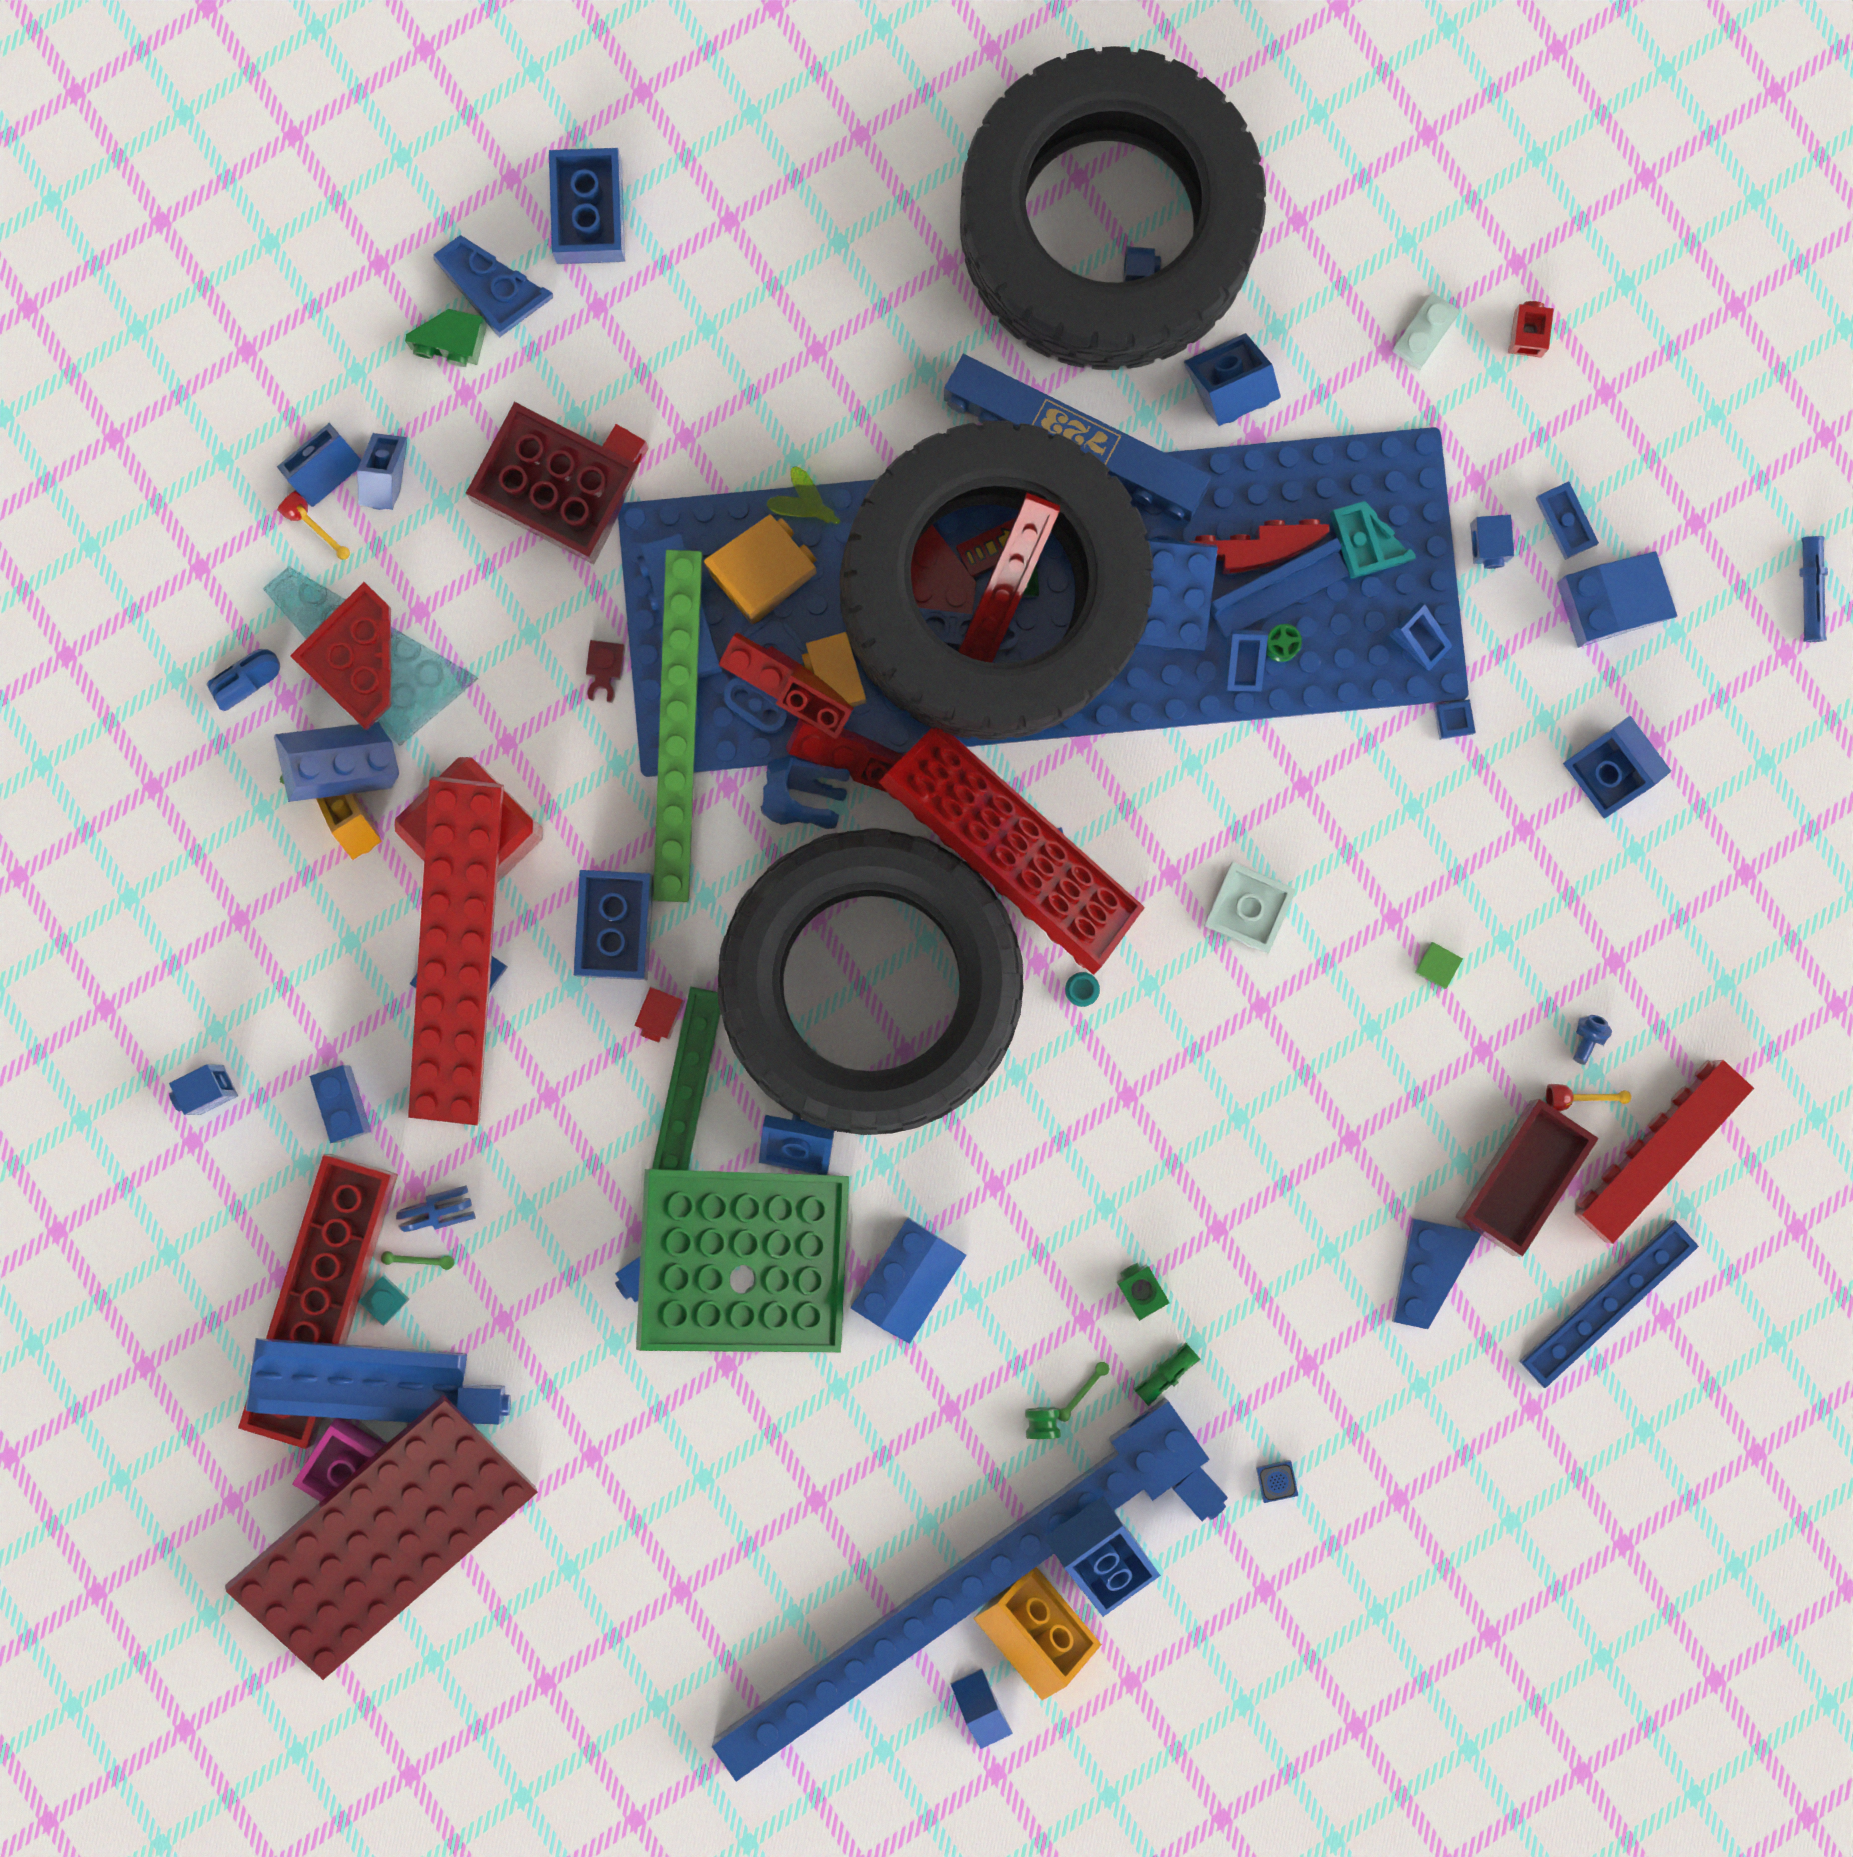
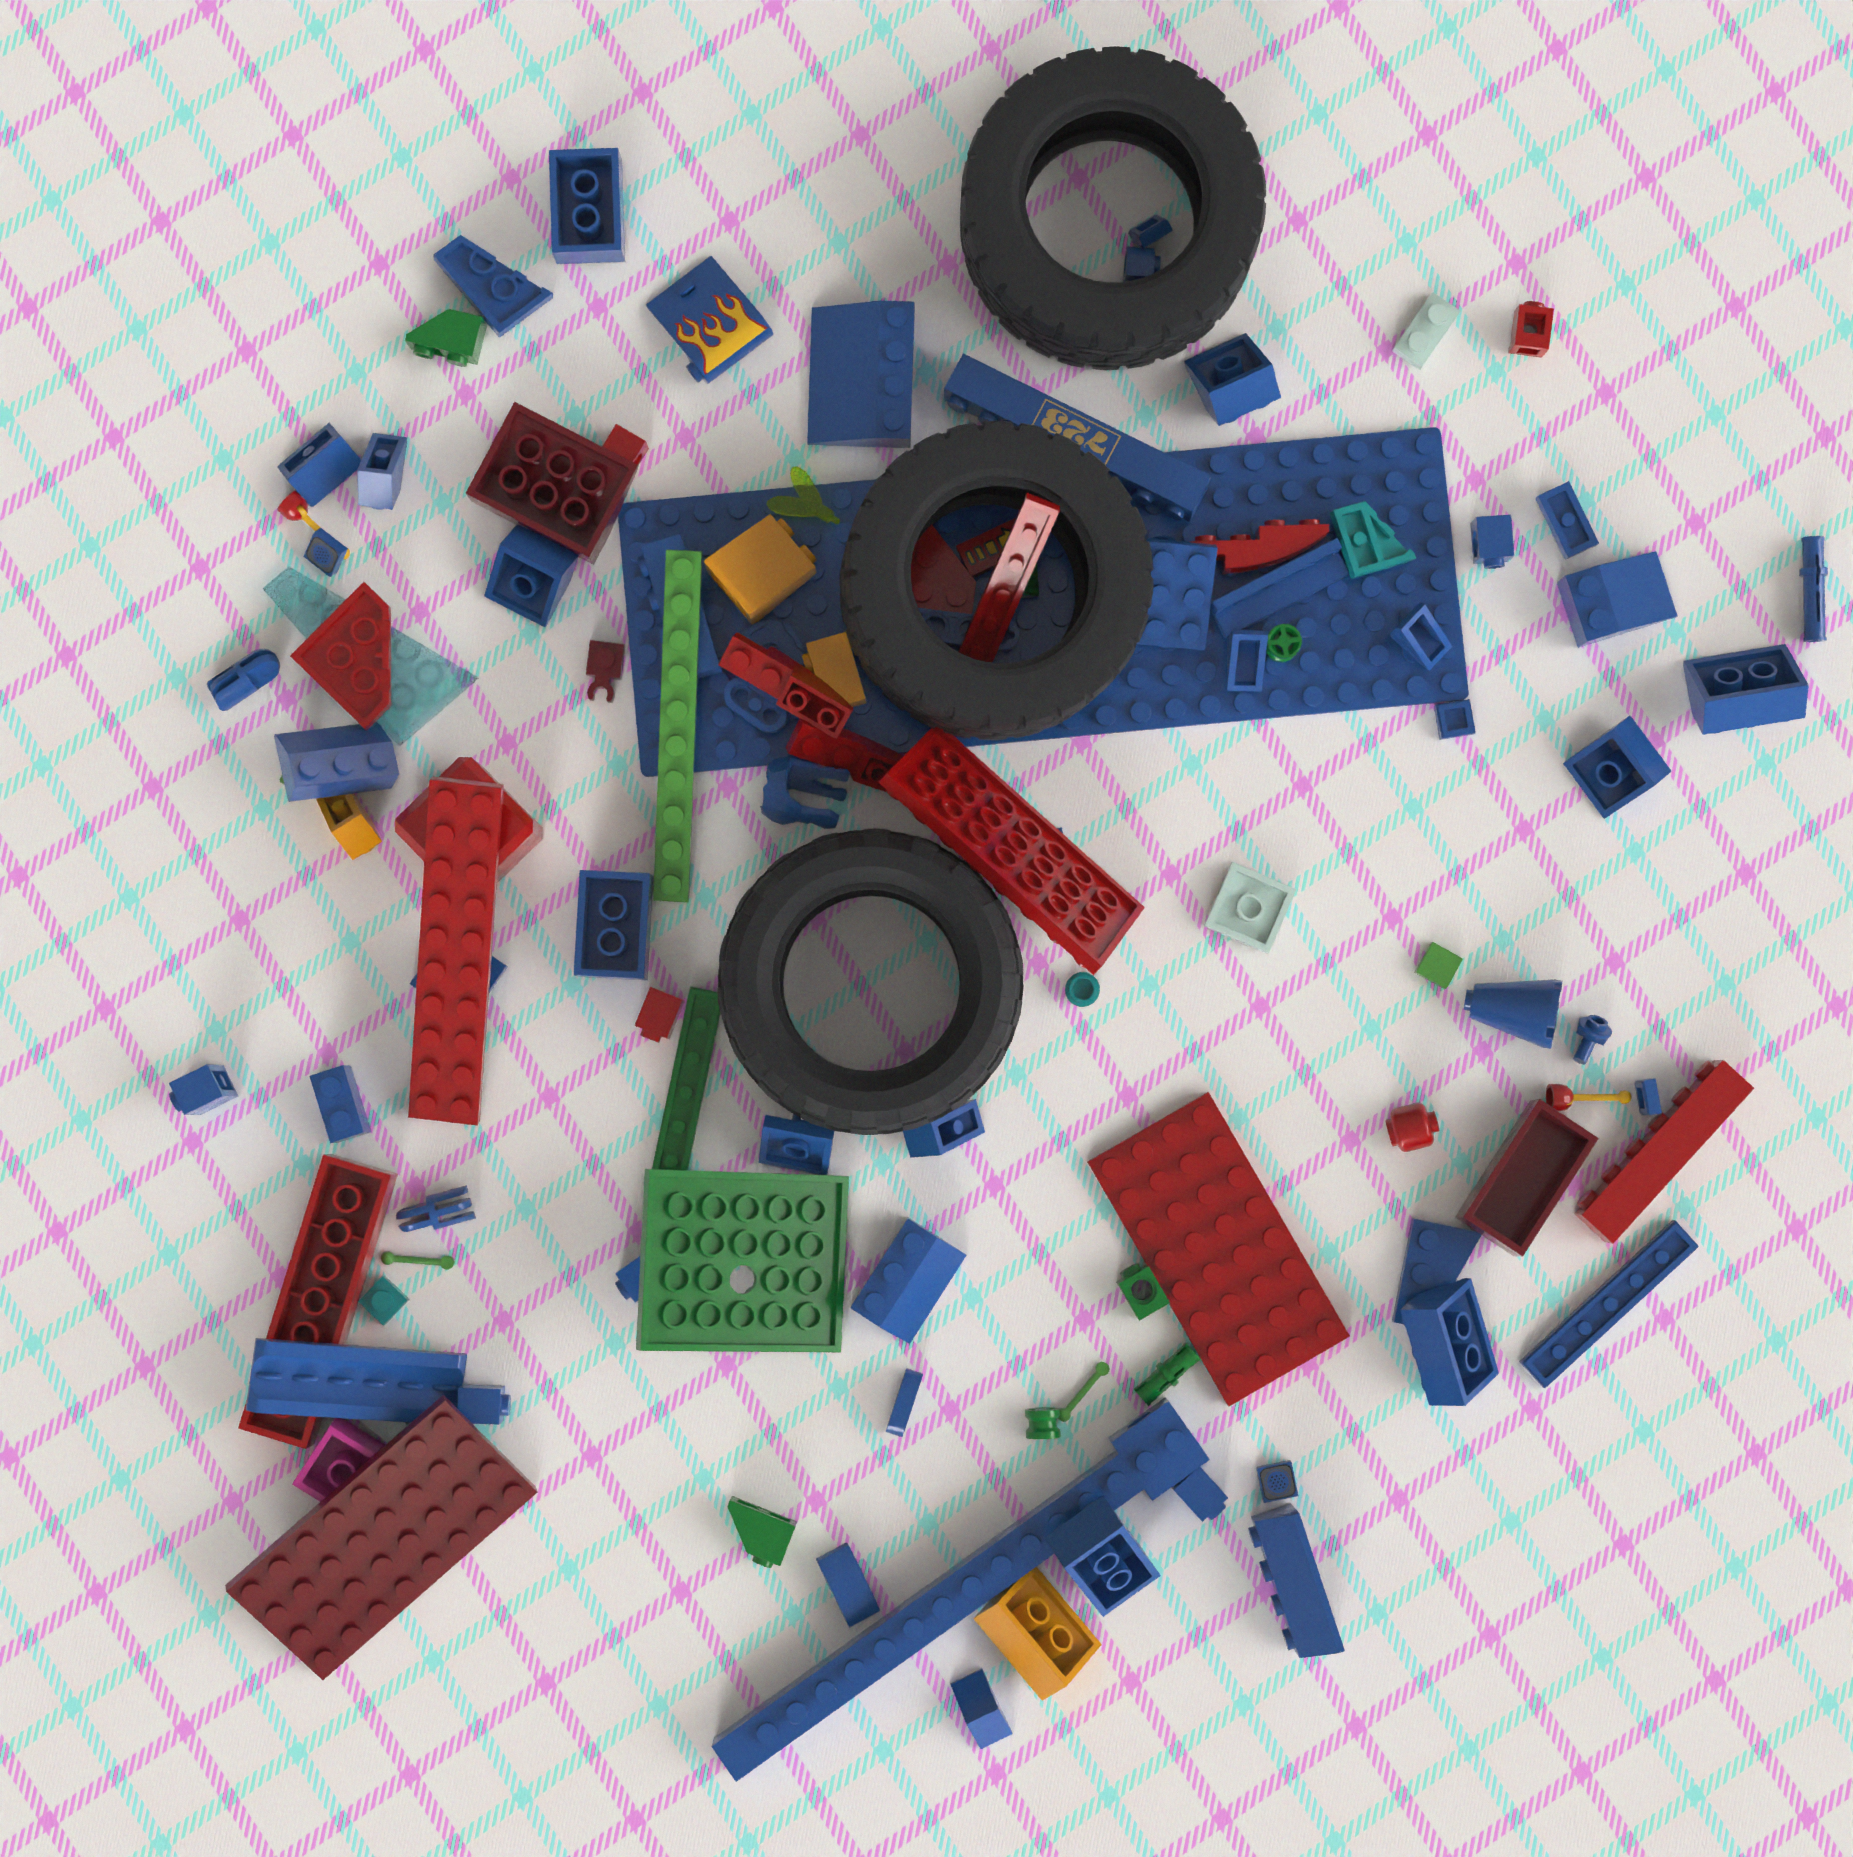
none -> blue tile [303,528,348,577]
none -> blue slope [484,524,579,627]
none -> blue door [646,256,774,384]
none -> green slope [727,1496,797,1568]
none -> blue slope [807,300,915,448]
none -> blue slope [816,1542,881,1628]
none -> blue beam [885,1368,923,1437]
none -> blue slope [903,1099,985,1158]
none -> red plate [1087,1092,1350,1407]
none -> blue tile [1128,215,1173,248]
none -> blue slope [1248,1503,1345,1658]
none -> red head [1385,1102,1440,1152]
none -> blue slope [1400,1278,1499,1406]
none -> blue cone [1464,979,1563,1049]
none -> blue tile [1634,1078,1662,1115]
none -> blue slope [1683,644,1809,735]

